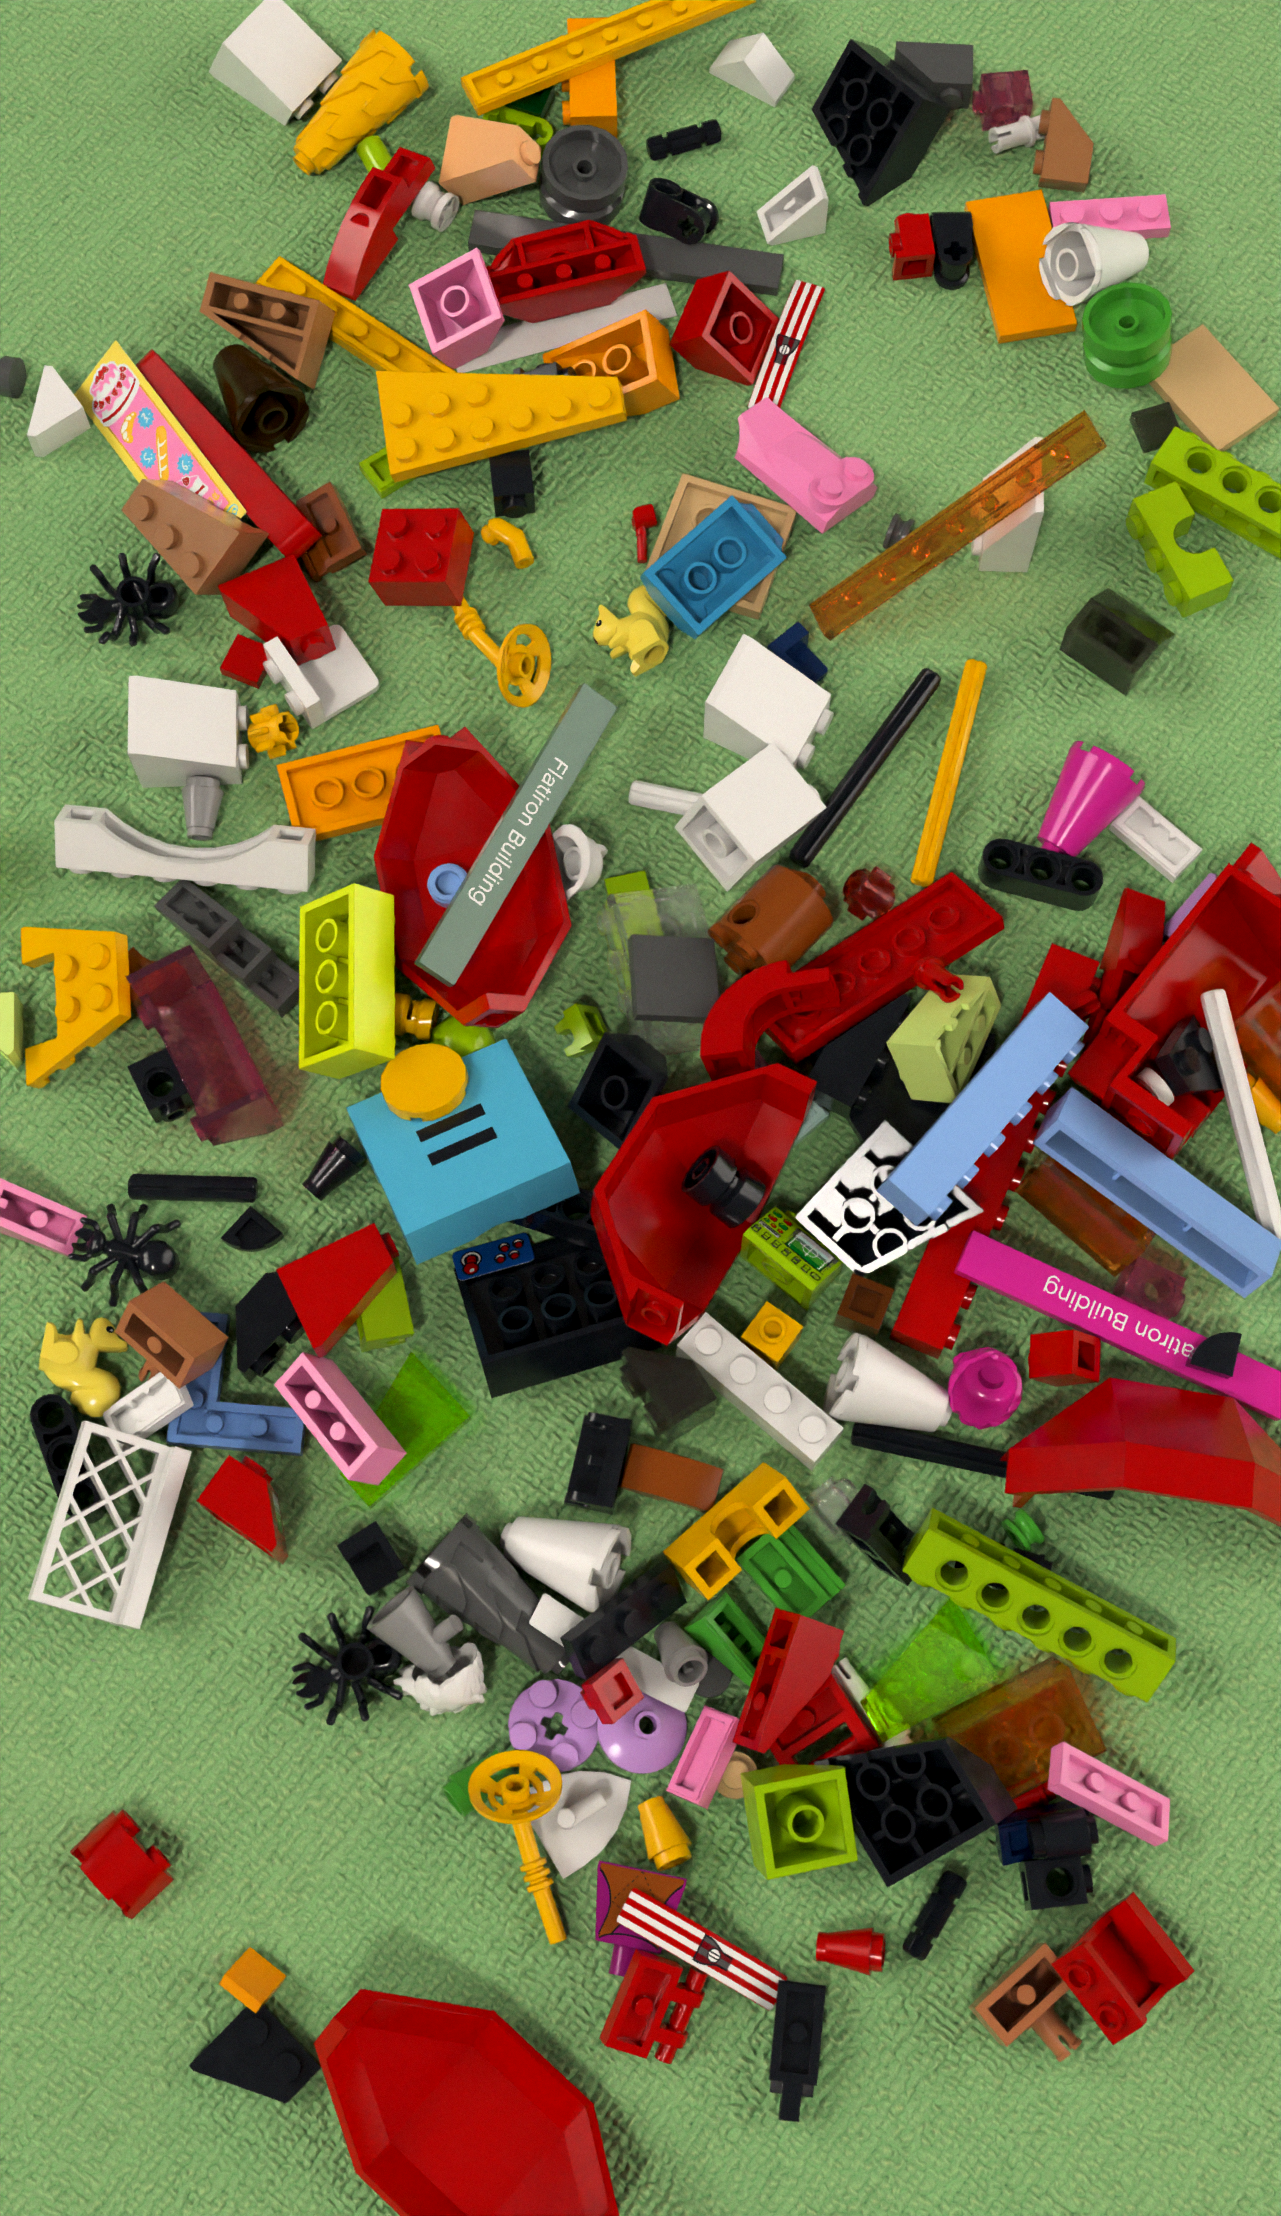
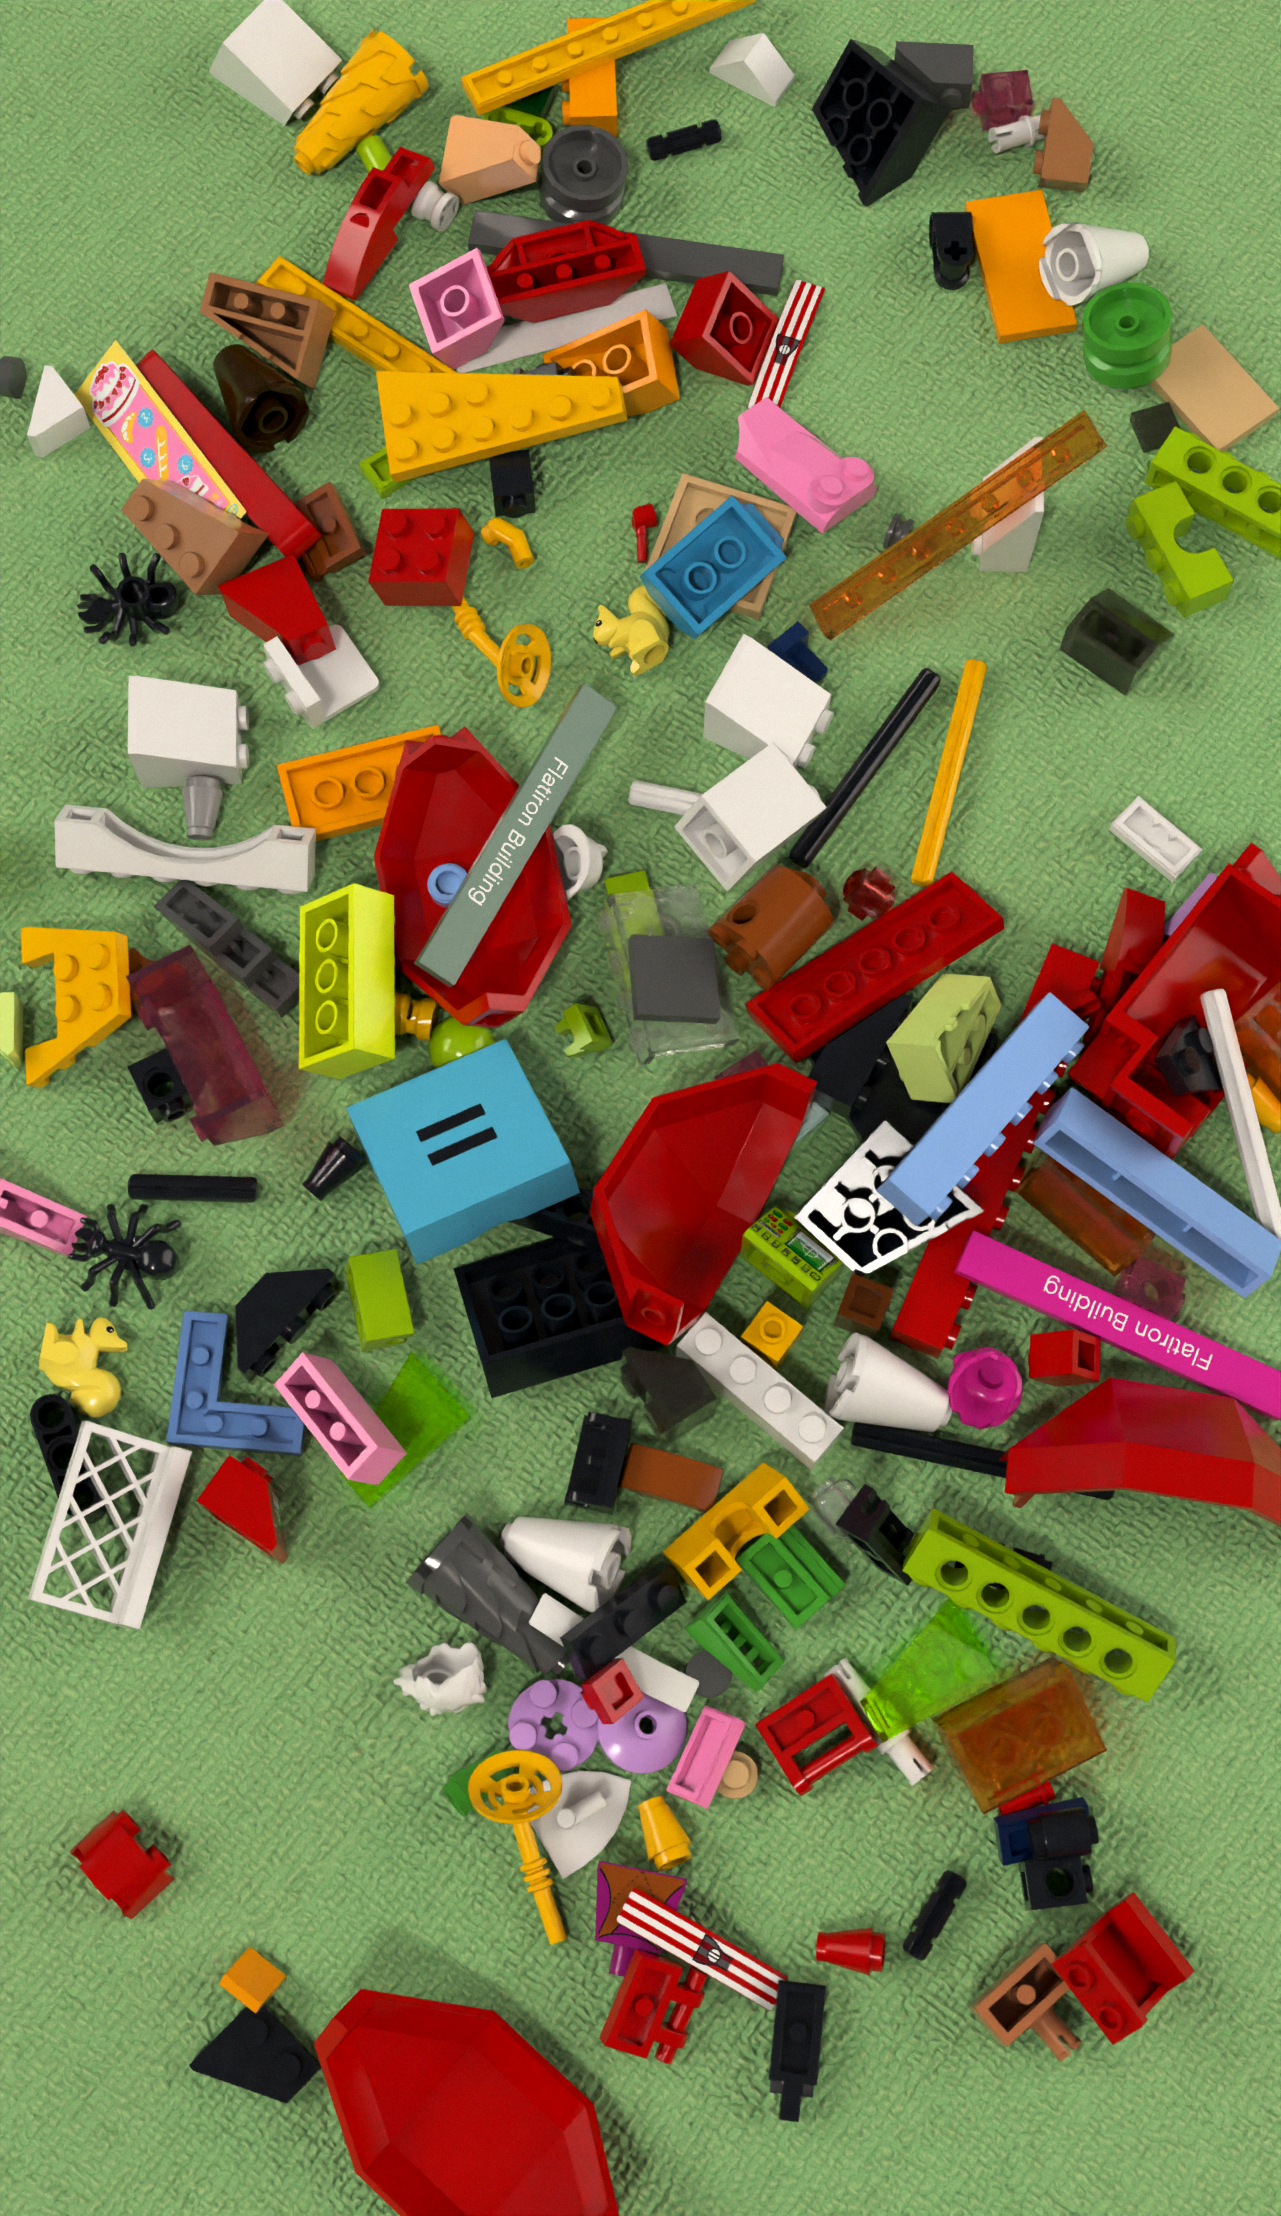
white plate [103,1372,194,1451] -> none
nougat brick [115,1281,229,1389] -> none
red tile [220,634,267,689] -> none
black tile [221,1206,284,1252] -> none
yellow gear [247,704,299,759] -> none
red slope [276,1223,400,1358] -> none
black animal [292,1606,404,1726] -> none
black panel [337,1521,407,1596] -> none
light grey piece [367,1586,463,1679] -> none
yellow tile [381,1043,469,1122] -> none
blue sticker [452,1233,534,1281] -> none
black slope [567,1032,668,1149] -> none
black piece [639,178,719,245] -> none
light grey cone [654,1621,708,1687] -> none
black wheel [681,1146,766,1228] -> none
red arch [700,960,840,1081] -> none
red slope [732,1608,844,1754] -> none
lime slope [740,1764,858,1880] -> none
white slope [757,165,829,246] -> none
black wedge [813,1736,1018,1888] -> none
red brick [889,213,935,281] -> none
red pin [912,957,964,1003] -> none
black beam [978,838,1103,911] -> none
bright green bush [1001,1508,1045,1552] -> none
dark pink cone [1037,741,1145,857] -> none
bright pink plate [1048,194,1171,239] -> none
bright pink plate [1048,1741,1170,1847] -> none
white tile [1132,1067,1174,1106] -> none
black tile [1185,1332,1242,1379] -> none

